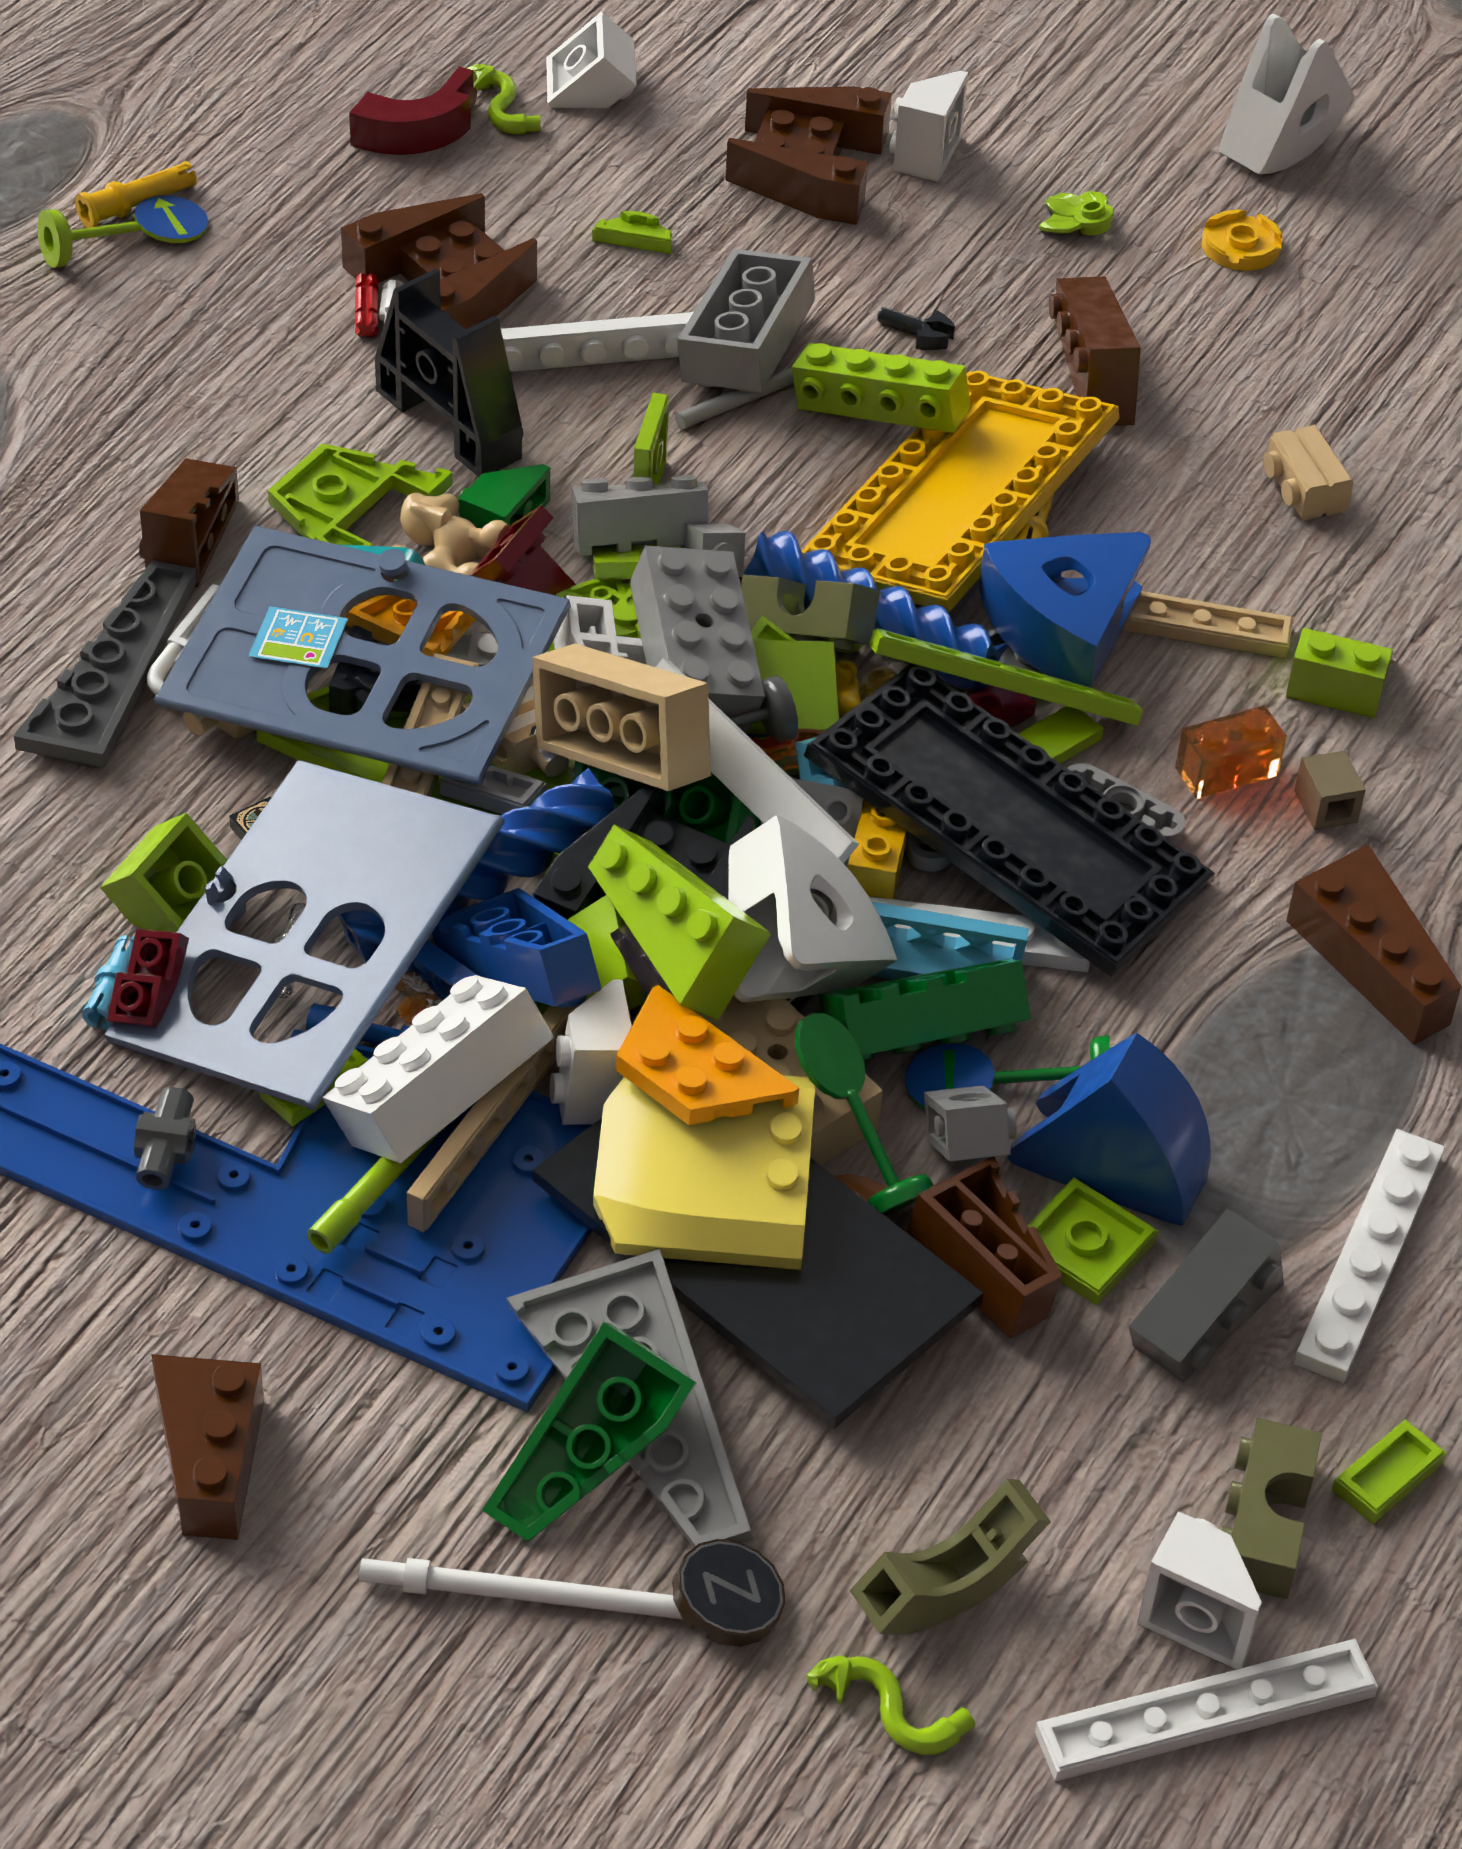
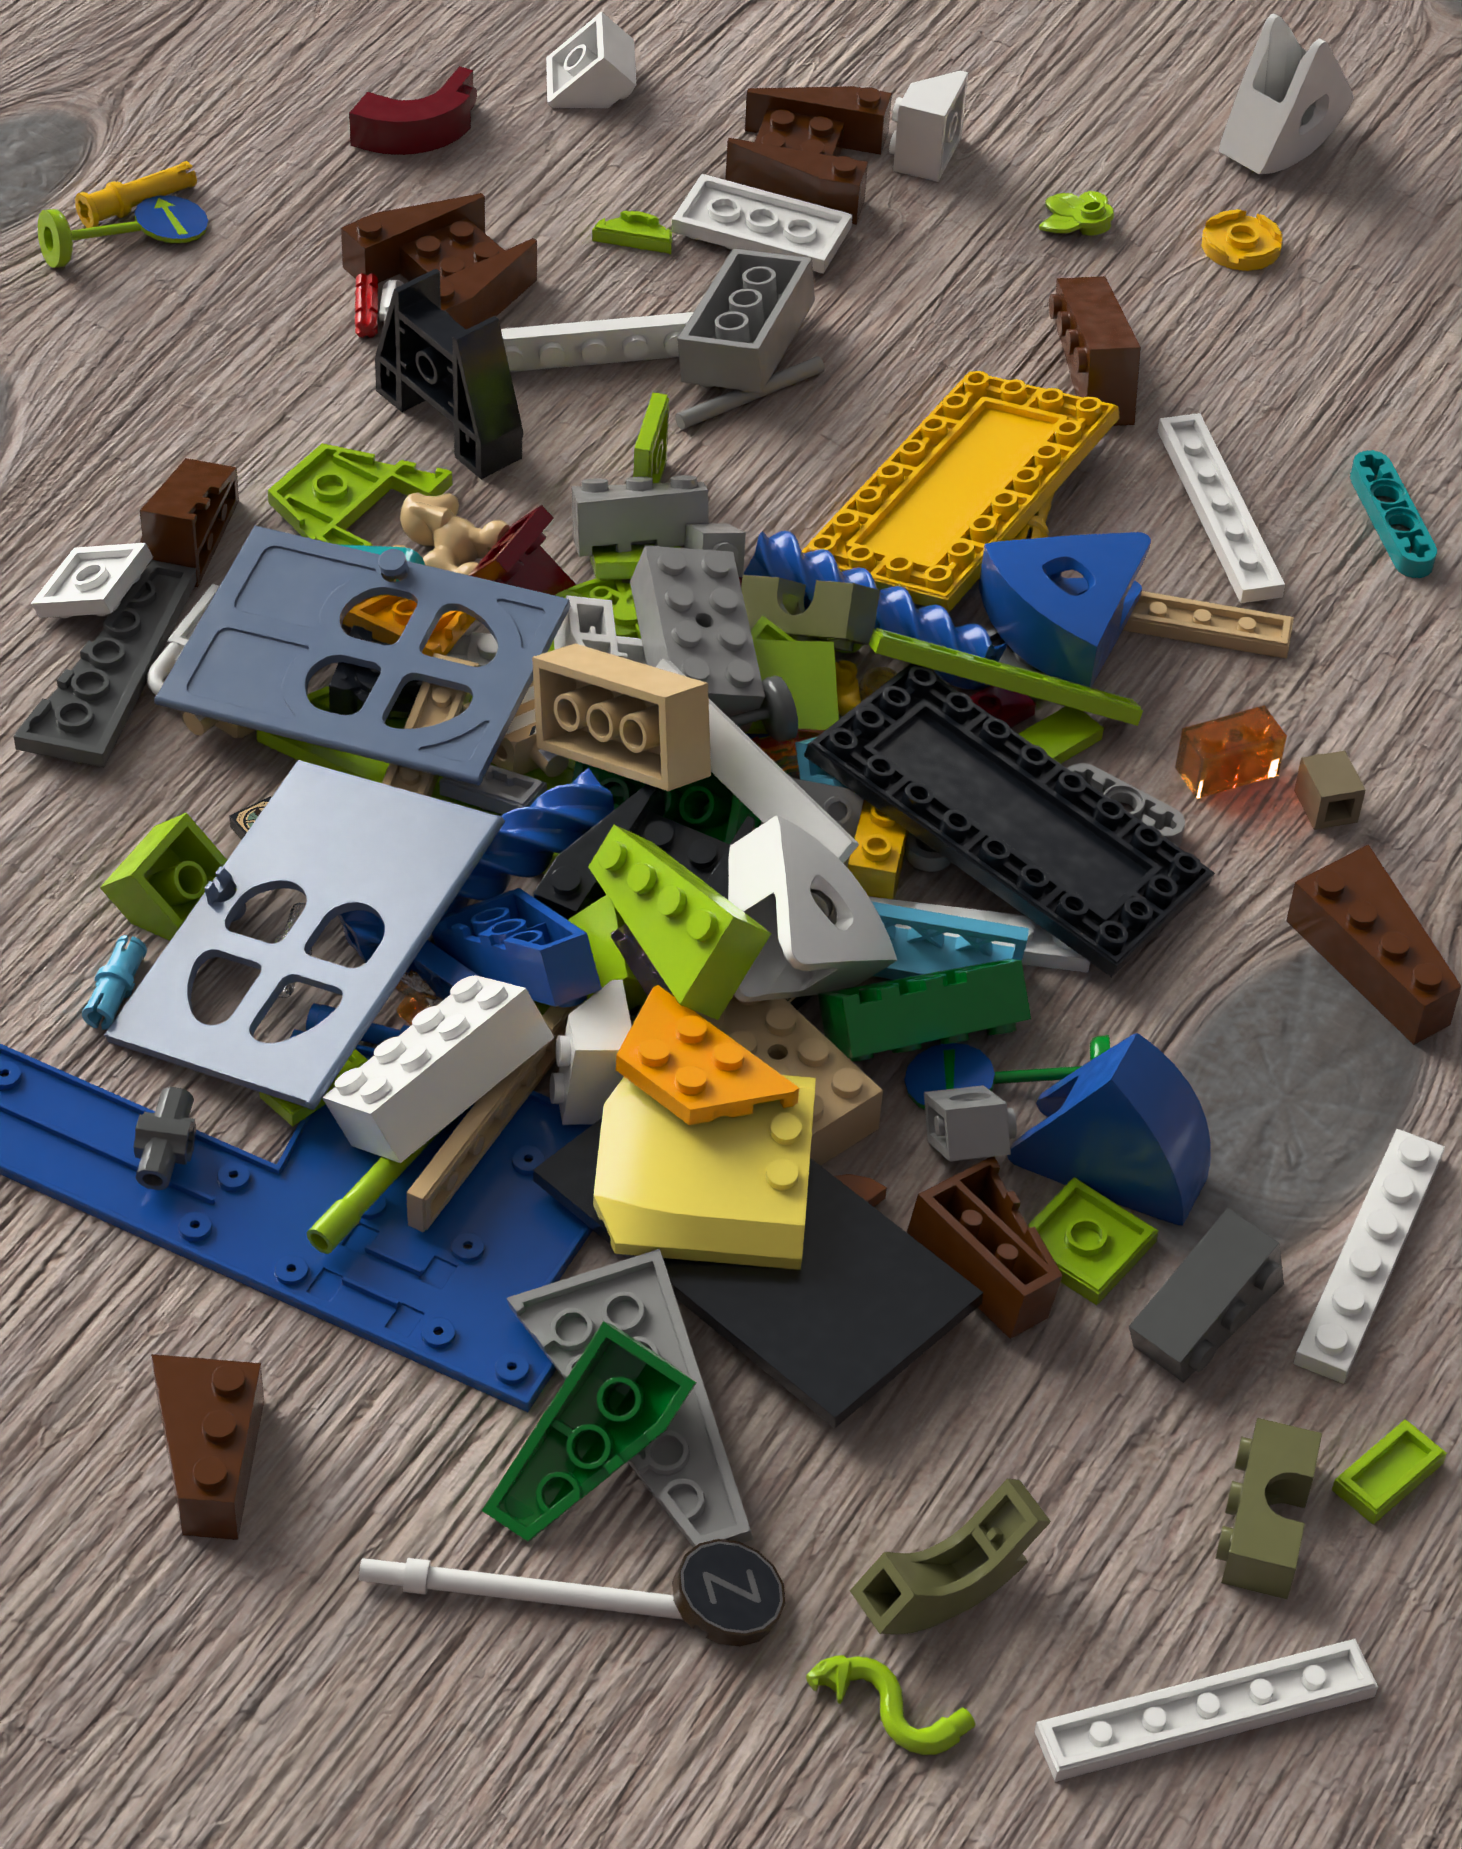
dark red slope [107,929,189,1028] -> none
sticker [248,606,348,669] -> none
green slope [458,464,551,529] -> none
lime animal [467,64,541,135] -> none
lime brick [791,343,971,433] -> none
green piece [795,1013,934,1216] -> none
black bar [877,307,955,350] -> none
white slope [1137,1511,1262,1670] -> none
tan brick [1263,425,1354,521] -> none
lime slope [1286,628,1393,718] -> none
none -> white plate [31,543,153,618]
none -> white plate [671,174,852,274]
none -> white plate [1158,413,1285,603]
none -> teal beam [1350,450,1437,578]

